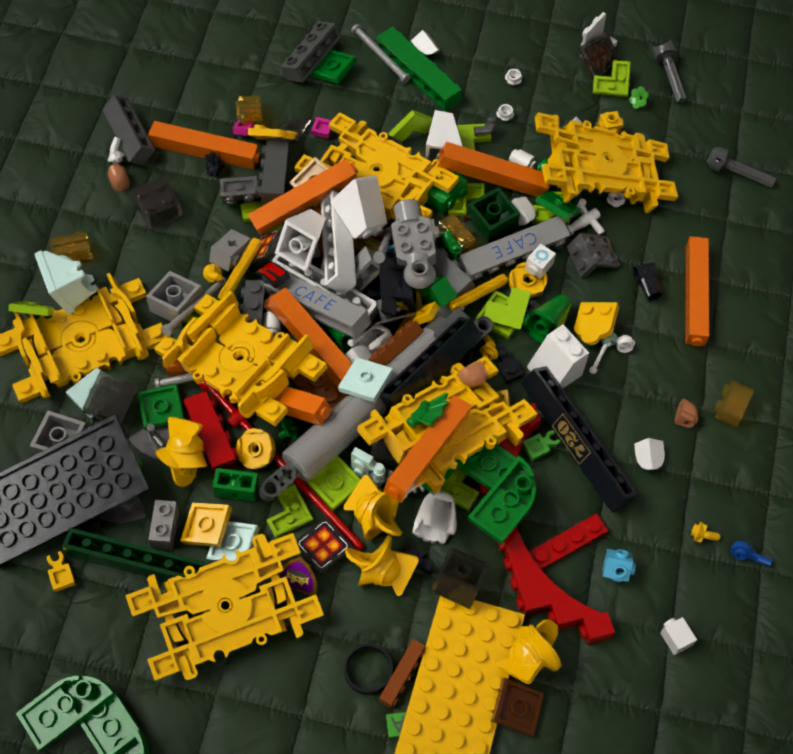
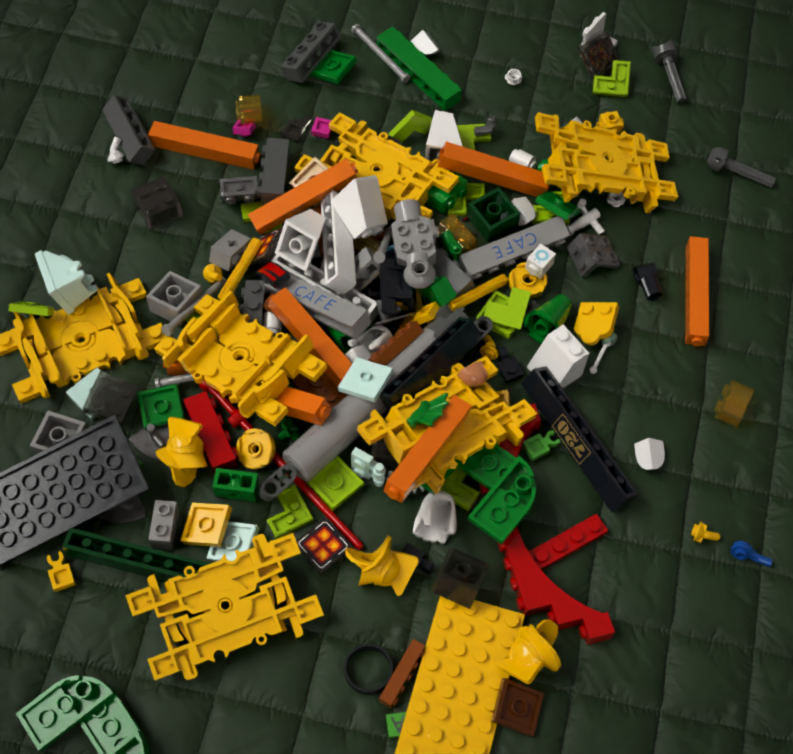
clear yellow brick [49,231,93,261] -> none
nougat piece [108,164,130,192] -> none
black plant [205,152,225,176] -> none
yellow plate [248,125,298,141] -> none
shield [278,556,318,596] -> none
yellow helmet [344,475,403,541] -> none
white plate [497,104,514,121] -> none
medium azure brick [603,549,636,582] -> none
white plate [615,335,635,353] -> none
bright green plant [629,86,649,109] -> none
white brick [660,617,697,656] -> none
nougat piece [674,399,698,428] -> none

